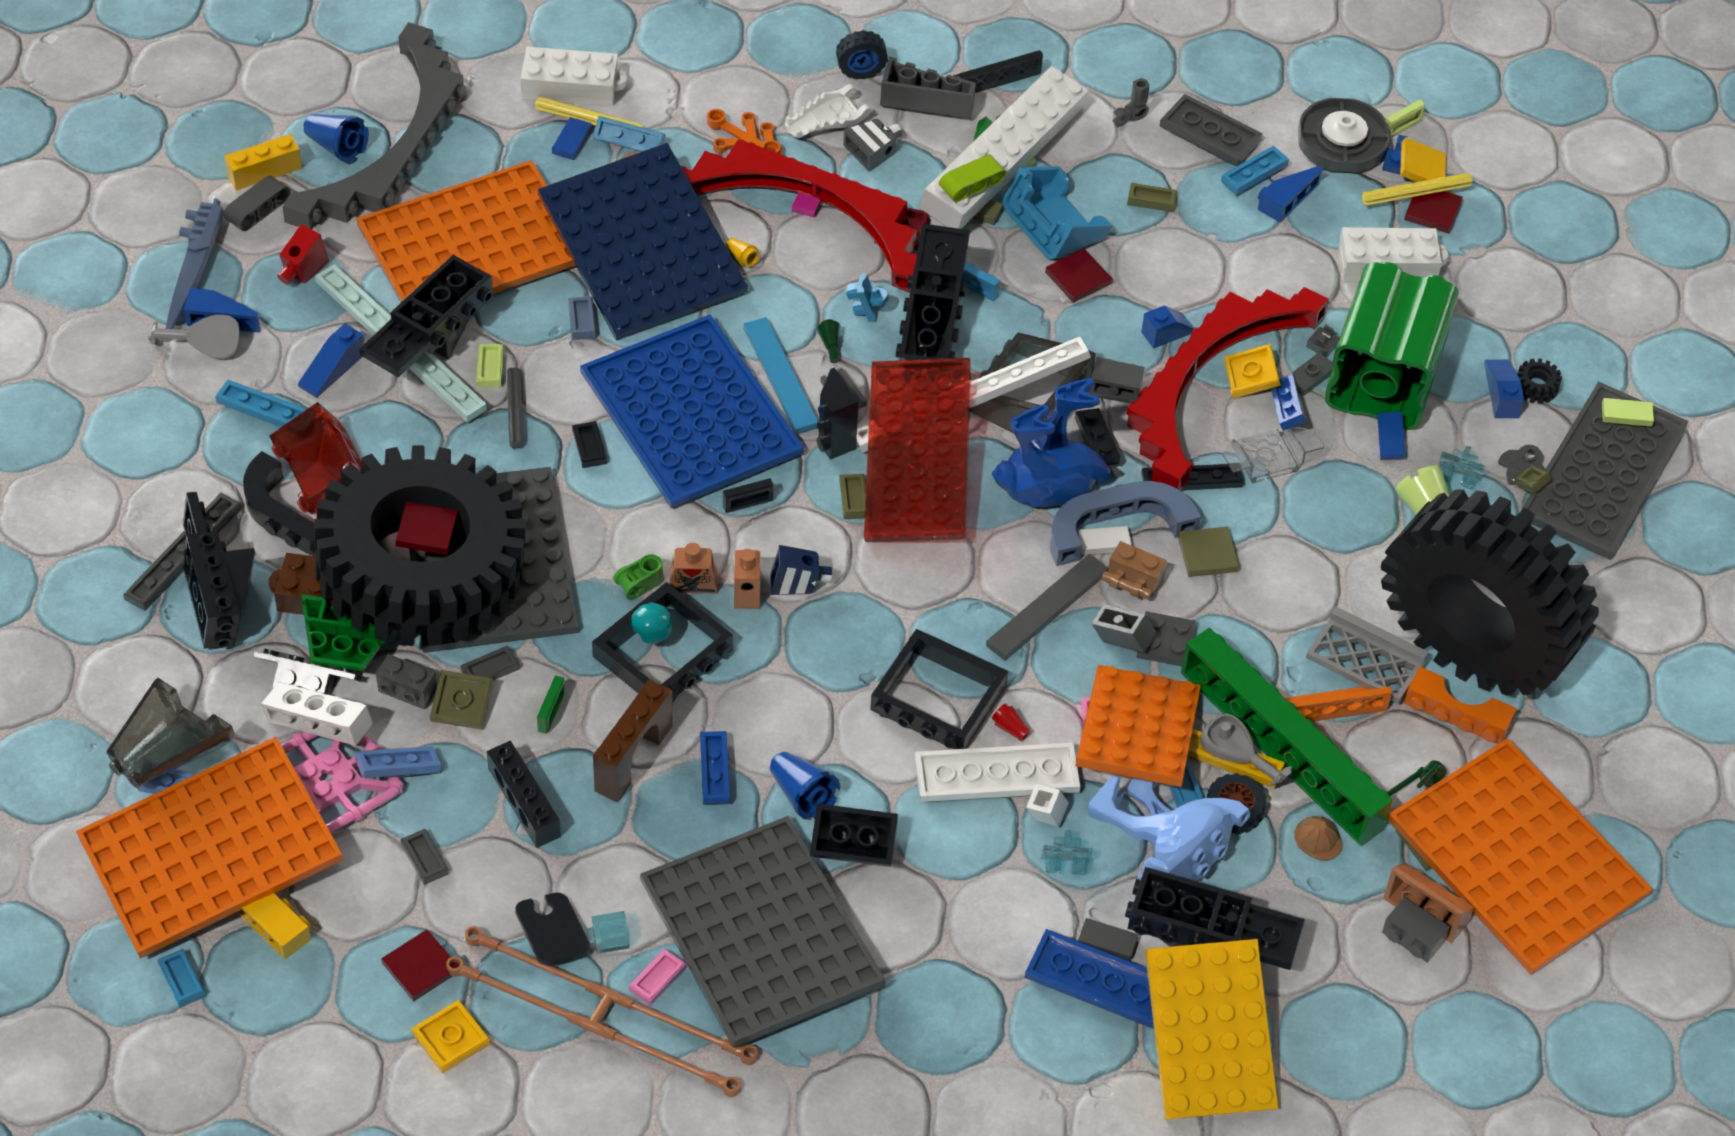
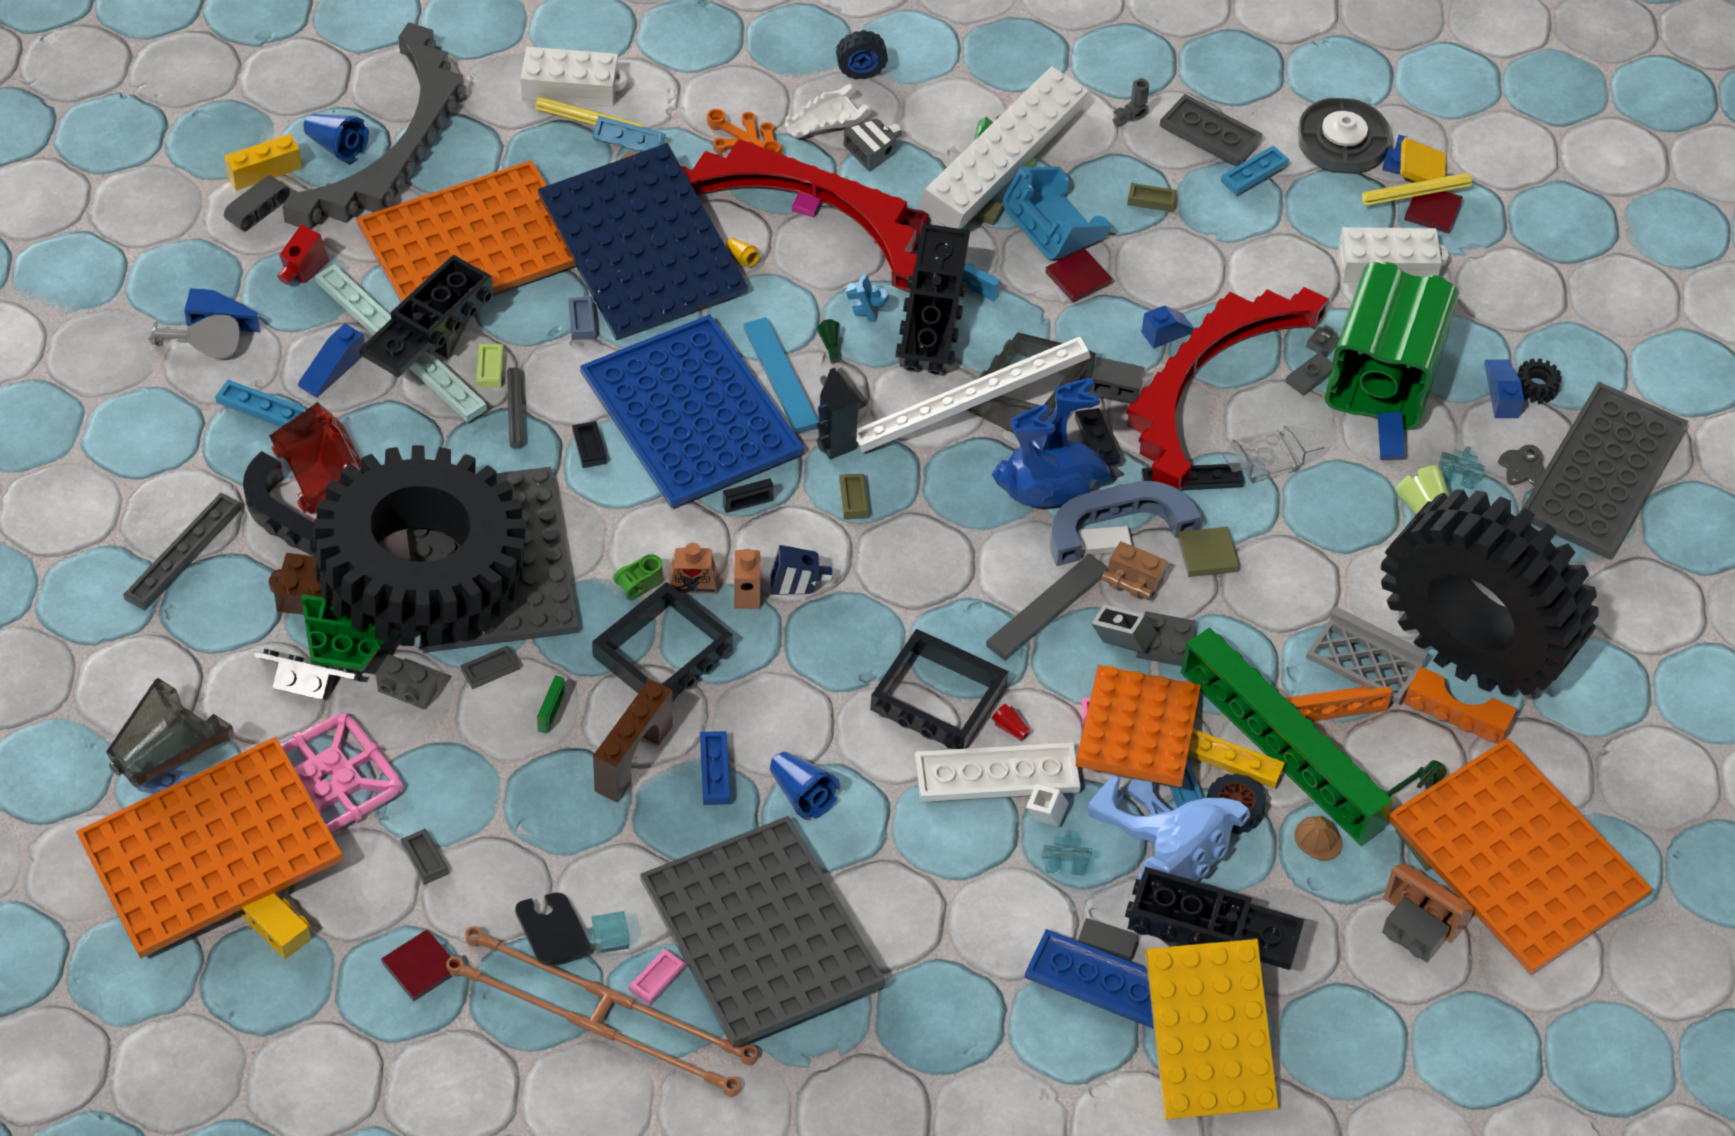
dark azure tile [157,949,206,1008] -> none
sand blue piece [165,198,224,329] -> none
black wedge [182,491,255,649] -> none
white brick [261,682,373,746] -> none
medium blue plate [355,746,441,778] -> none
dark red tile [396,502,458,555] -> none
yellow tile [411,1000,490,1074] -> none
olive tile [430,670,494,730] -> none
black brick [487,740,561,848] -> none
blue tile [552,117,592,160] -> none
teal hair [631,602,672,643] -> none
black slope [810,803,898,867] -> none
clear red plate [864,358,971,542] -> none
dark grey wedge [880,56,976,119] -> none
lime beam [939,154,1006,202] -> none
black fence [953,50,1043,93] -> none
light grey piece [1200,714,1292,786] -> none
yellow tile [1224,344,1281,399] -> none
blue slope [1258,166,1323,223] -> none
blue plate [1271,374,1306,431] -> none
yellowish green tile [1385,99,1425,138] -> none
olive tile [1515,465,1551,494] -> none
yellowish green tile [1602,398,1654,427] -> none

